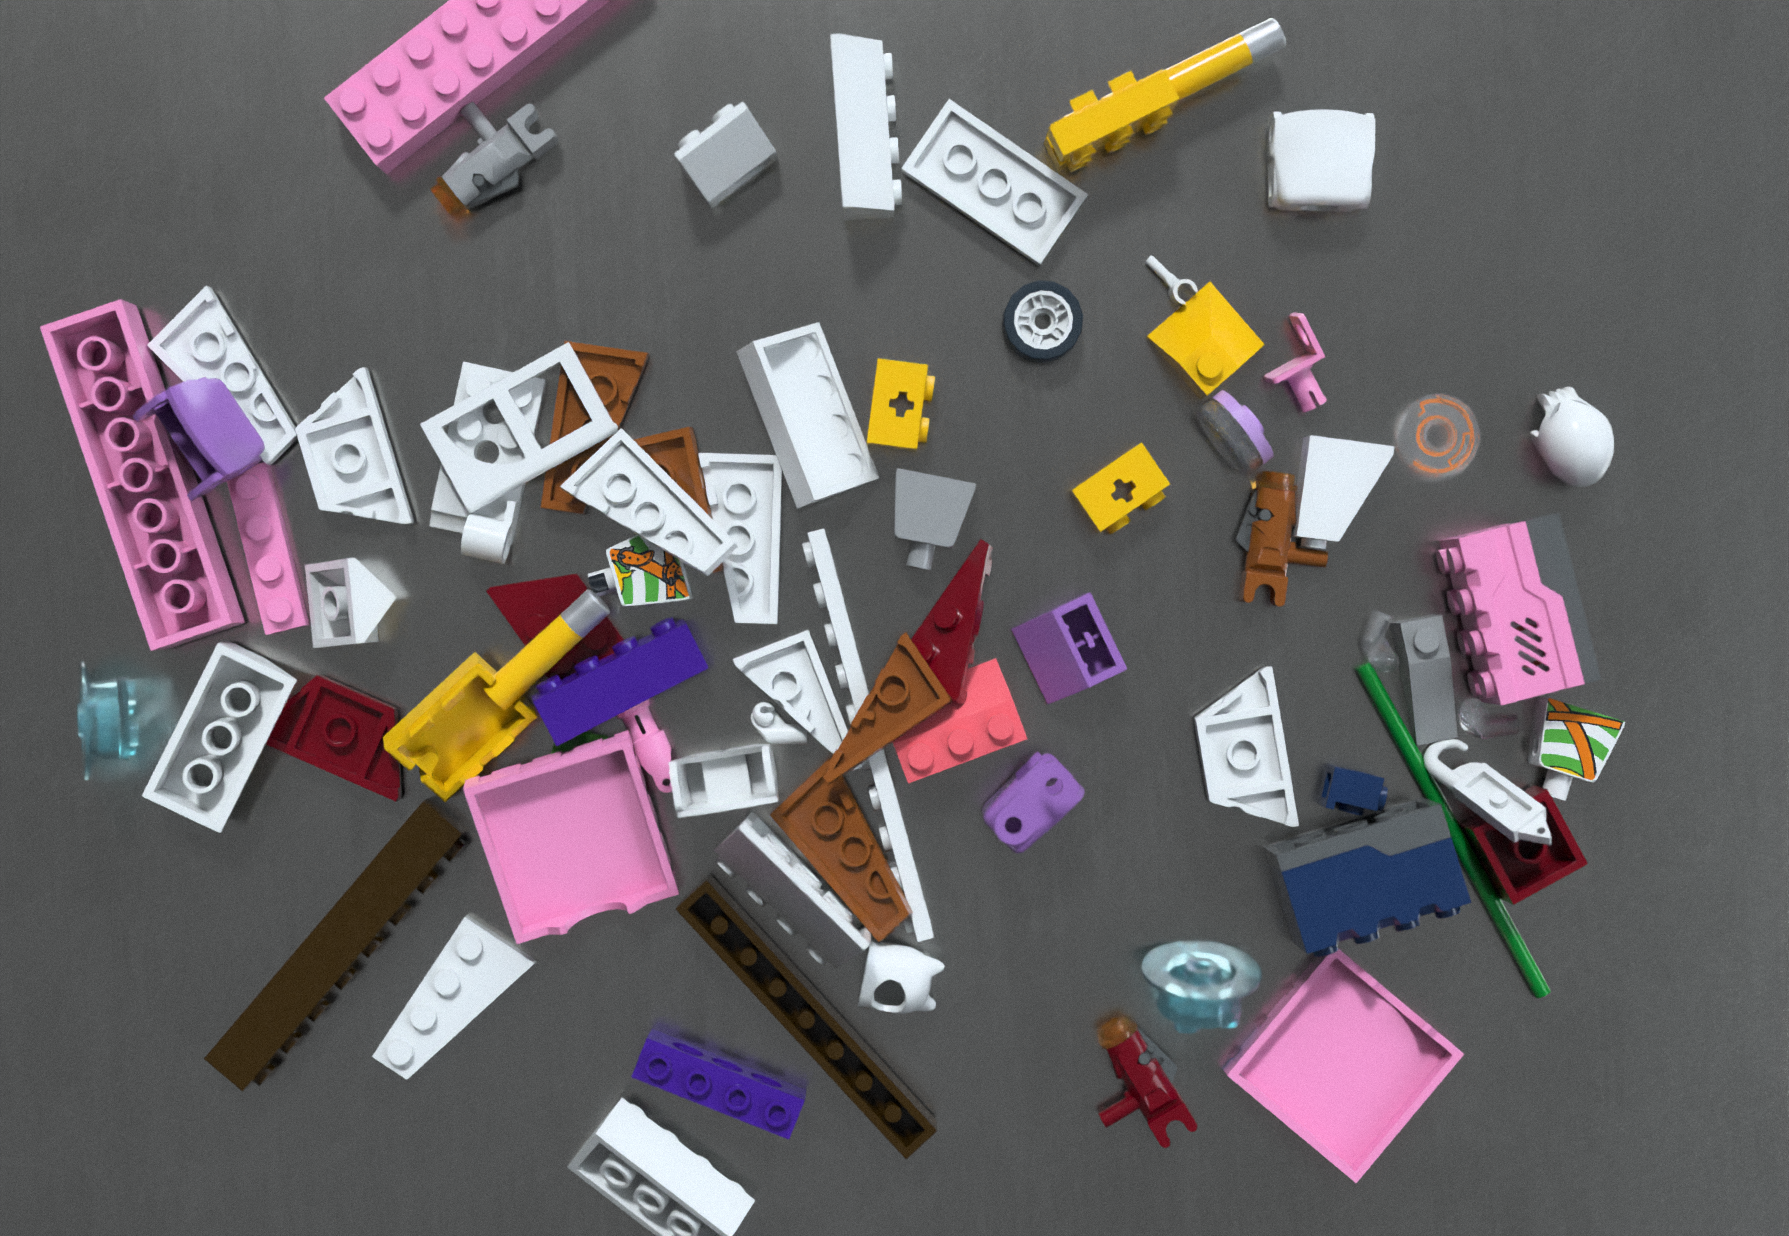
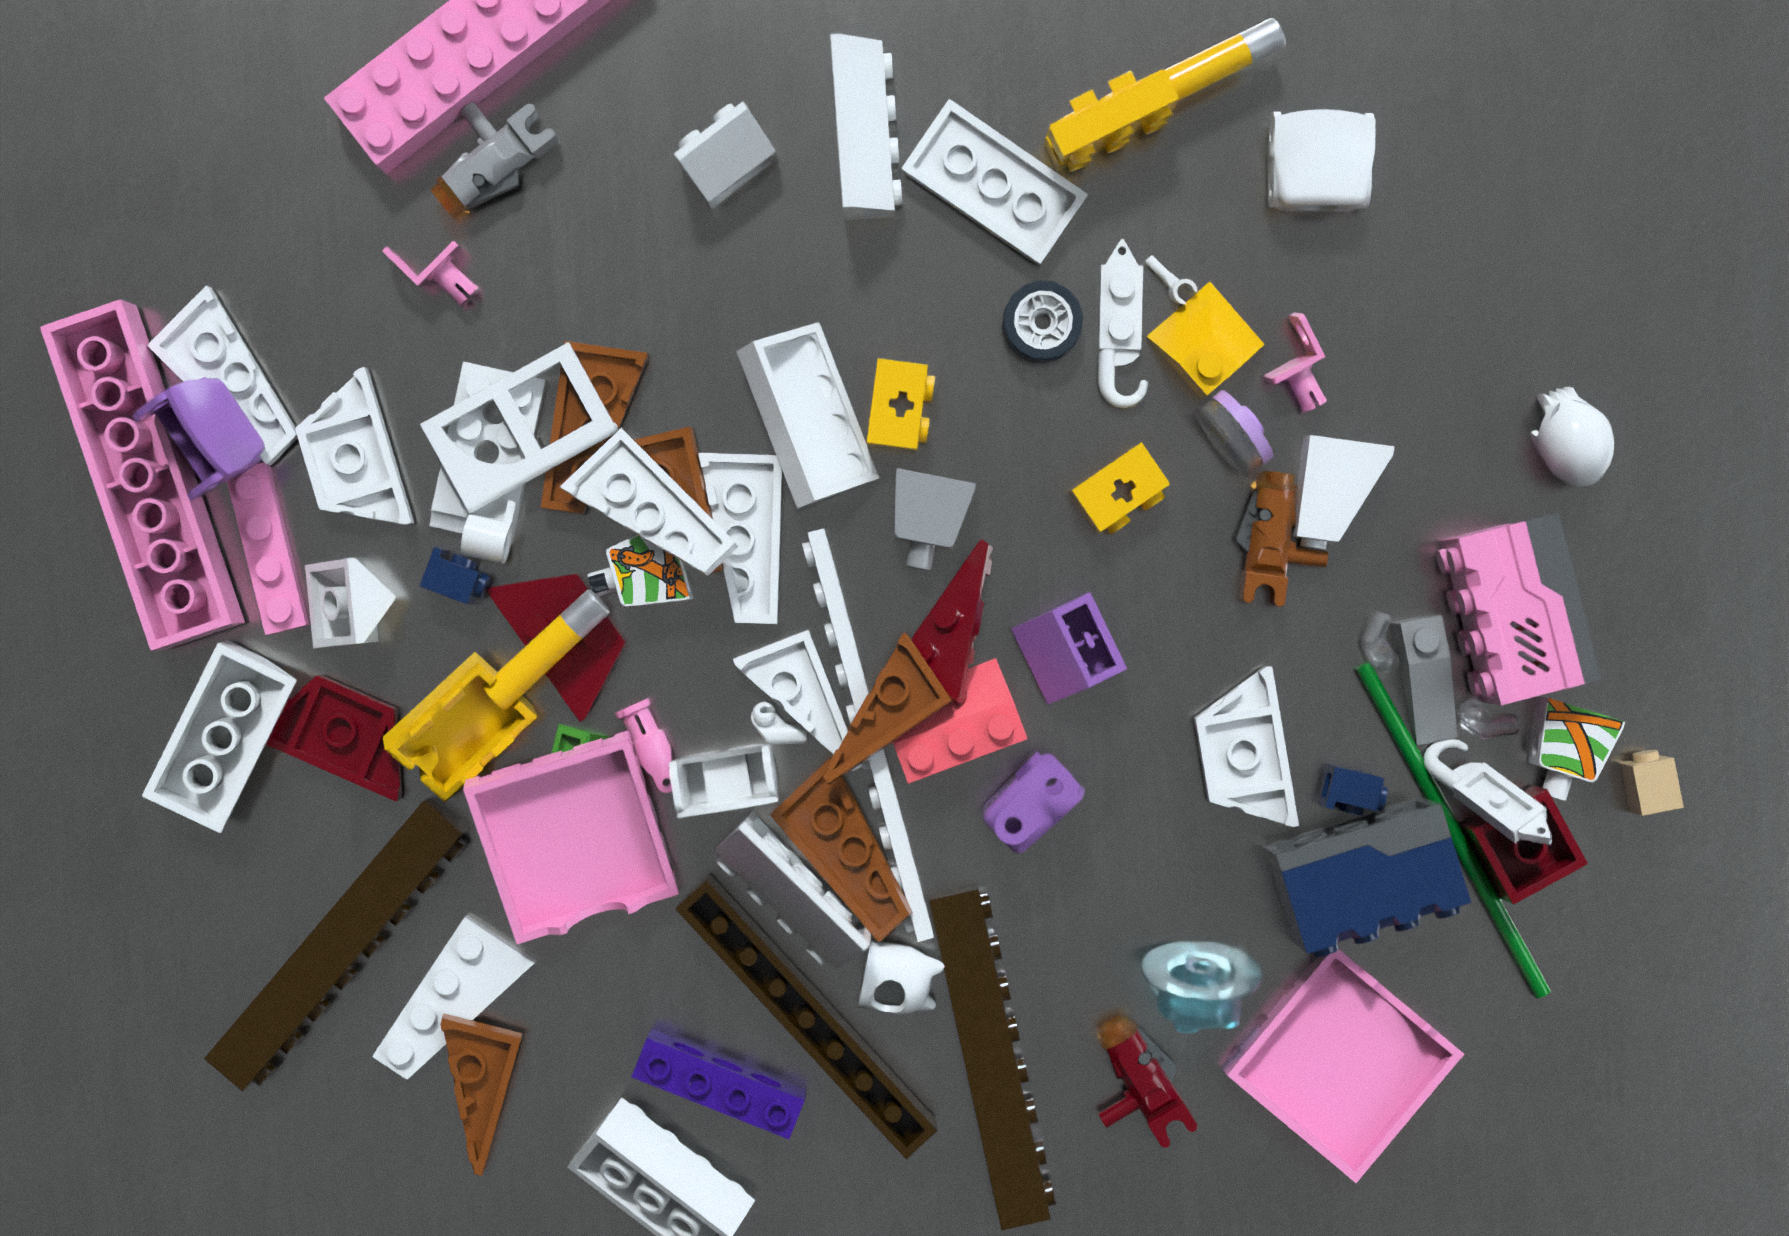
clear light blue piece [77,660,139,780] -> none
dark purple brick [531,617,709,746] -> none
clear tile [1395,394,1481,478] -> none
none -> bright pink bracket [382,241,478,306]
none -> dark blue brick [419,547,491,604]
none -> dark orange wing [440,1013,522,1176]
none -> dark brown brick [928,884,1056,1231]
none -> white plate [1098,239,1148,409]
none -> tan brick [1620,750,1684,816]

